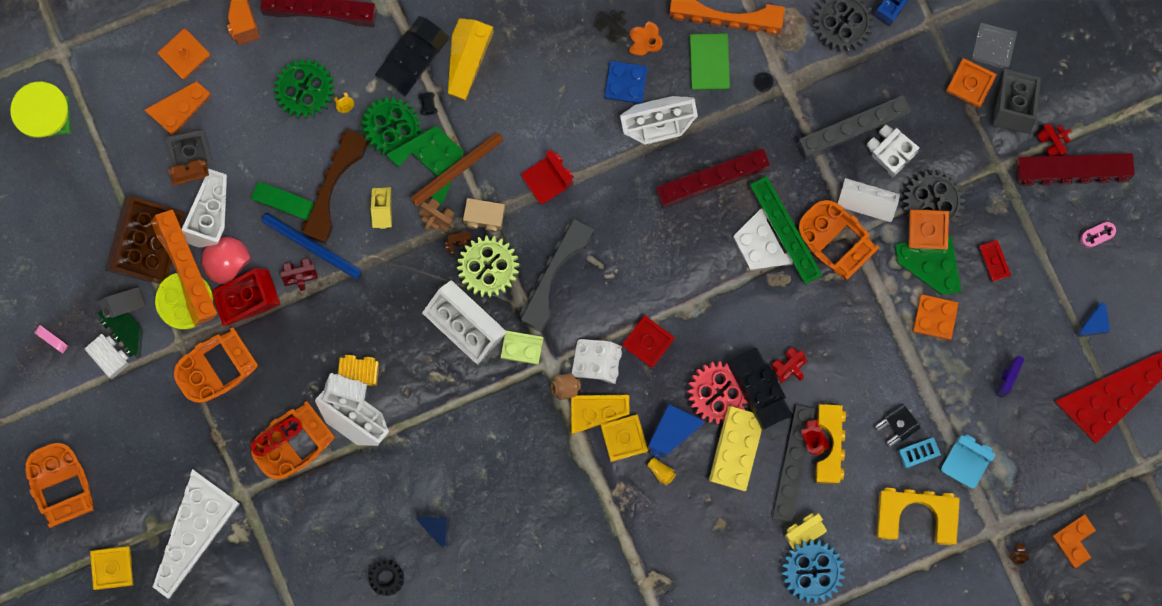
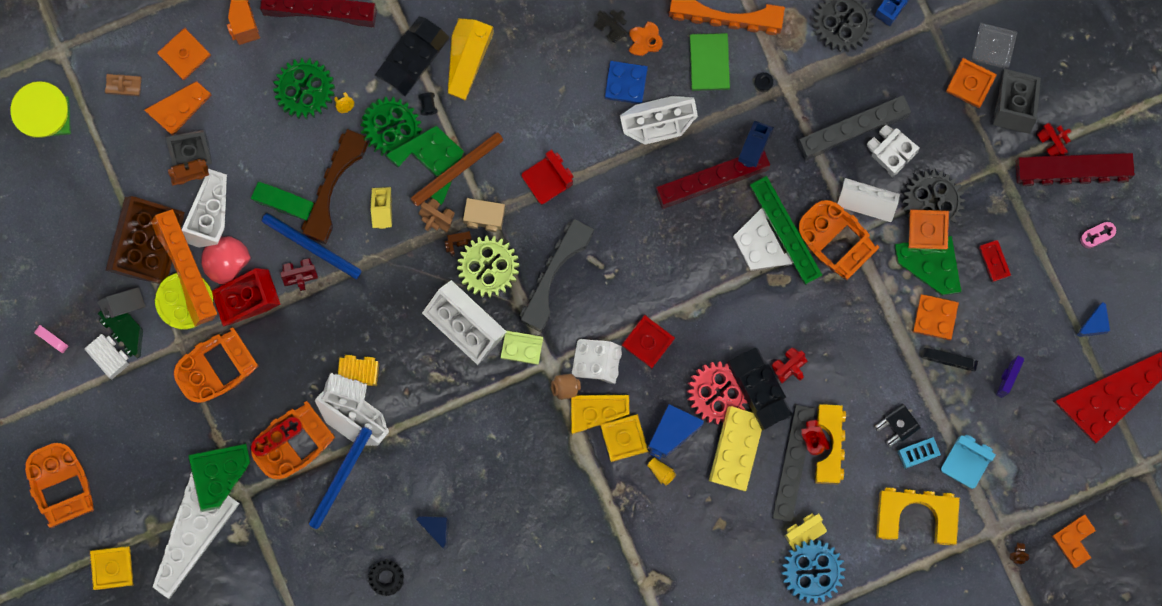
none -> medium nougat hips [105,74,142,96]
none -> green plate [188,444,250,512]
none -> blue axle [309,427,372,529]
none -> dark blue slope [738,121,774,167]
none -> black beam [922,348,978,371]

